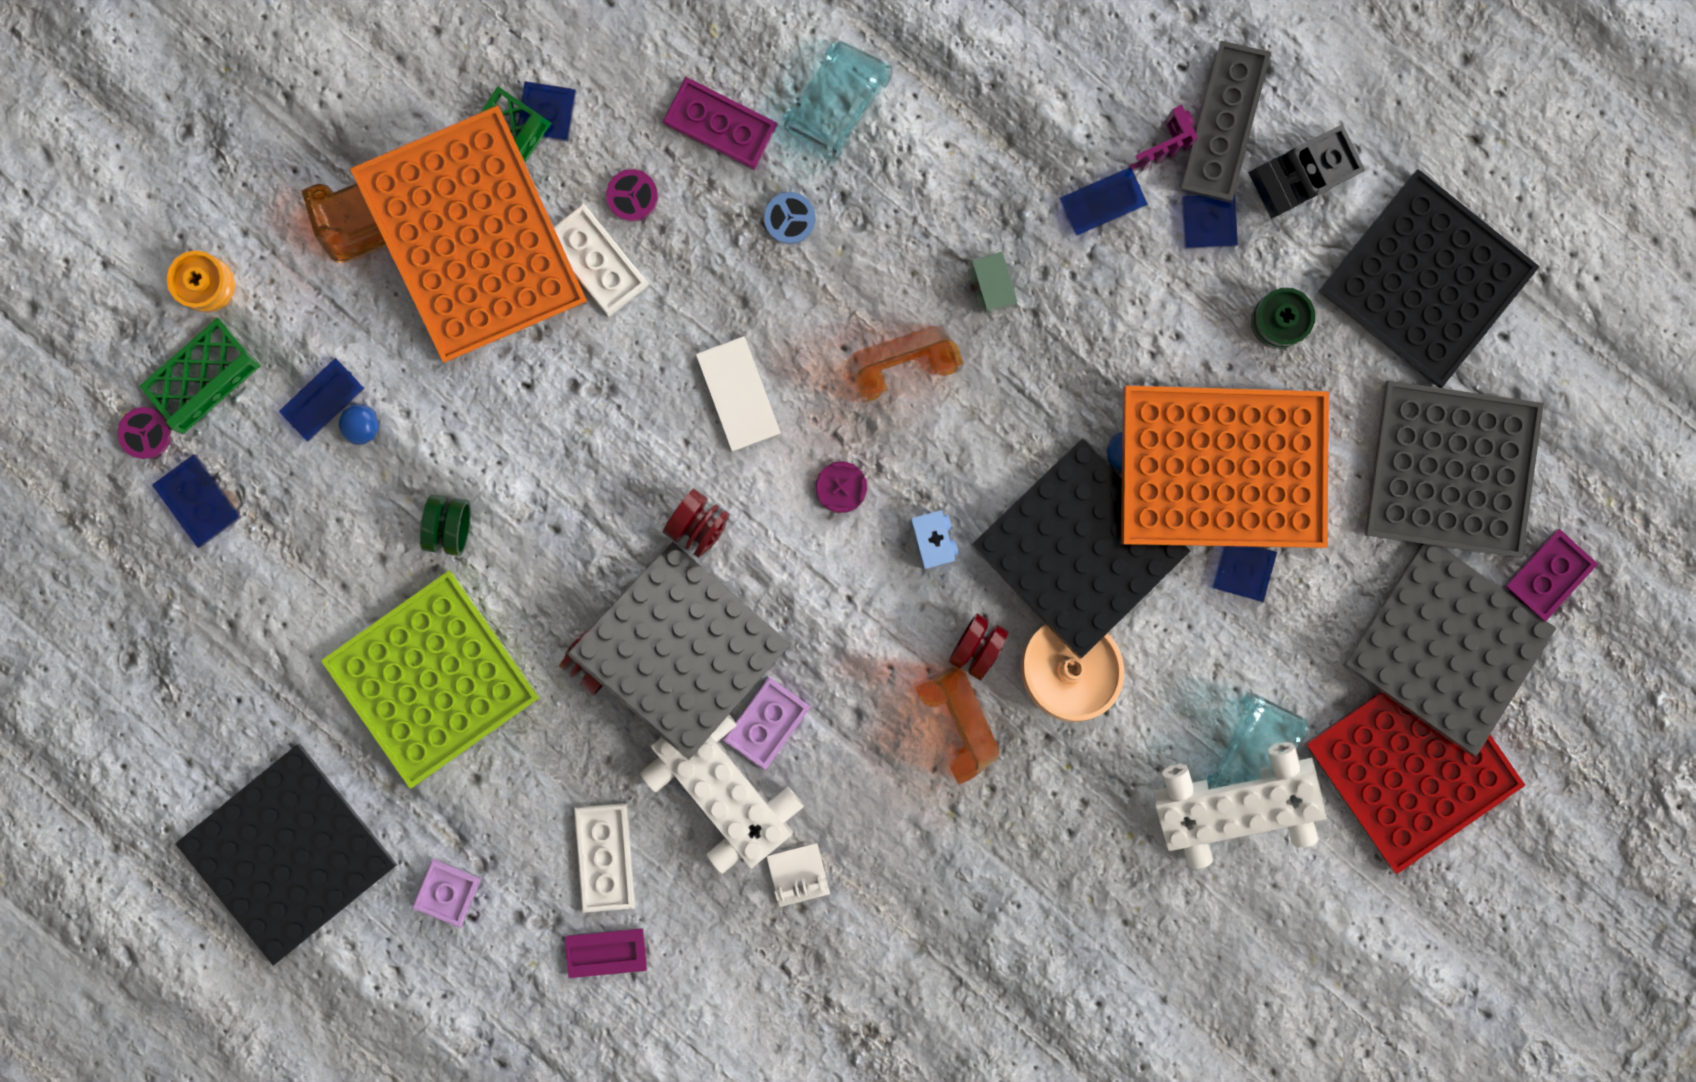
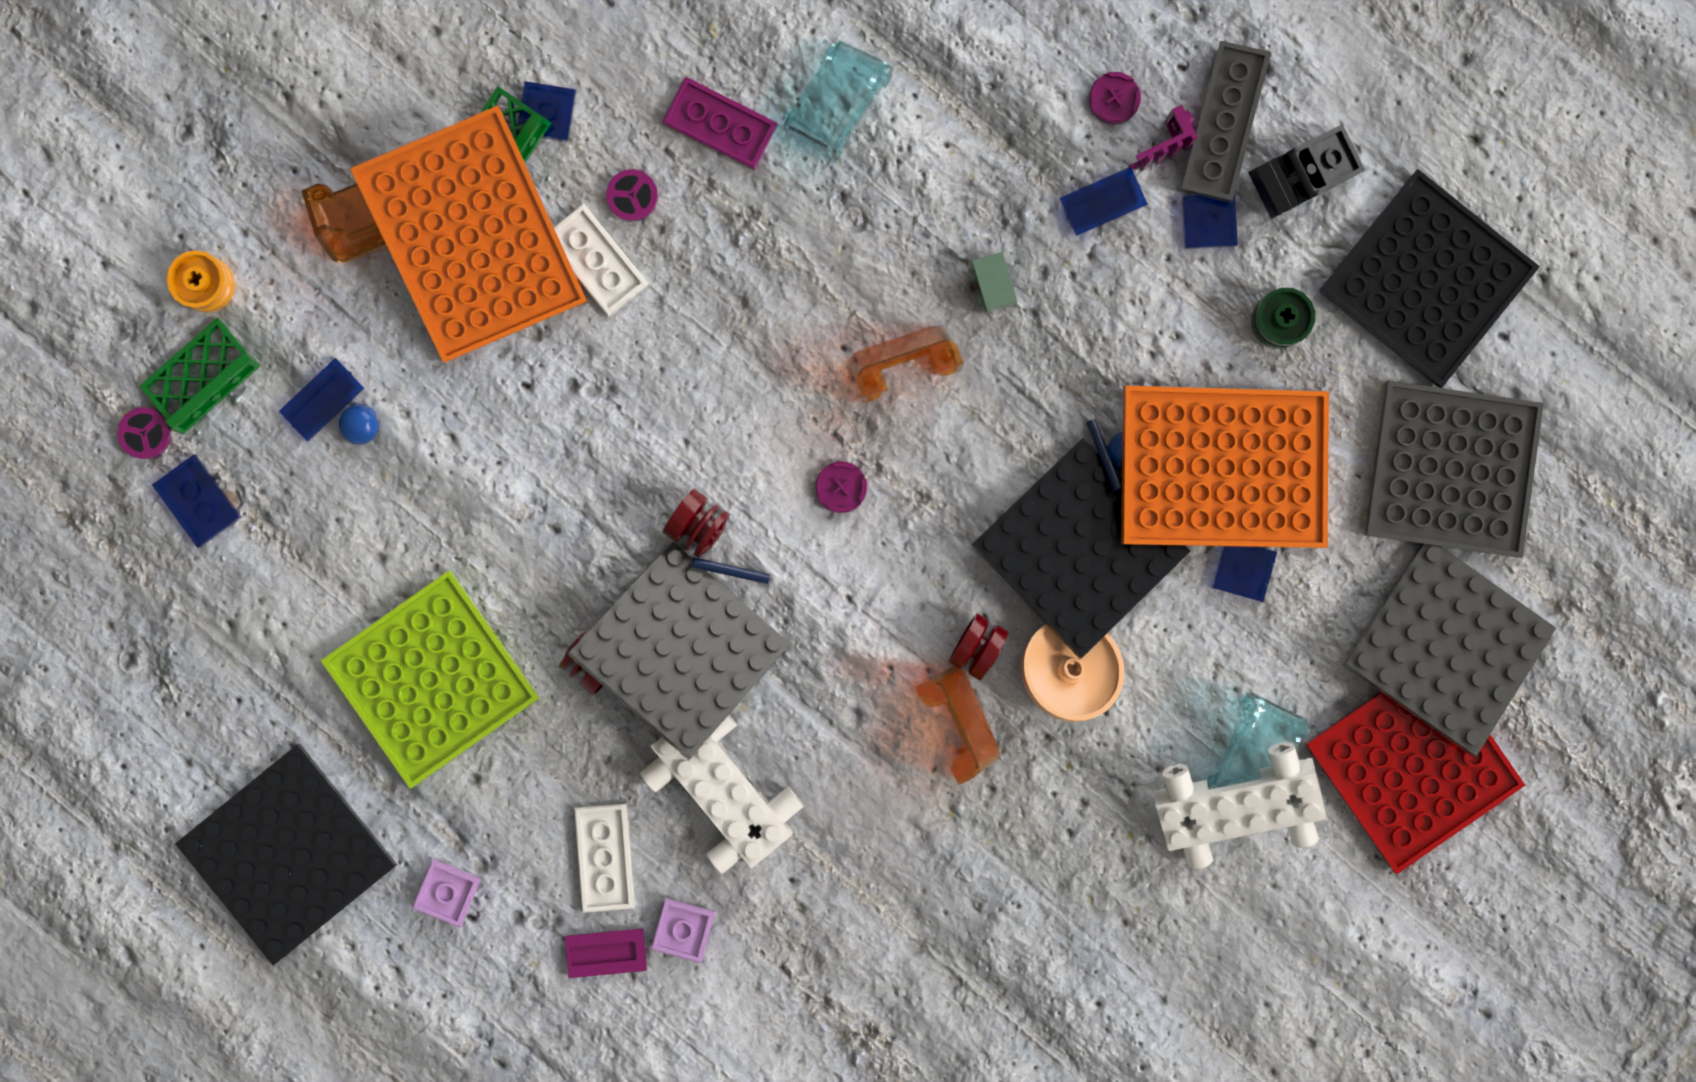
dark green wheel [420,494,471,556] -> none
white tile [696,336,781,452] -> none
lavender tile [723,676,811,770] -> none
medium blue tile [764,192,816,245] -> none
white hinge [767,843,830,907] -> none
light blue brick [911,510,959,569] -> none
magenta plate [1504,529,1598,622] -> none
none -> lavender plate [651,897,716,963]
none -> dark blue bar [691,557,770,584]
none -> dark blue bar [1086,419,1122,493]
none -> magenta tile [1089,72,1141,124]

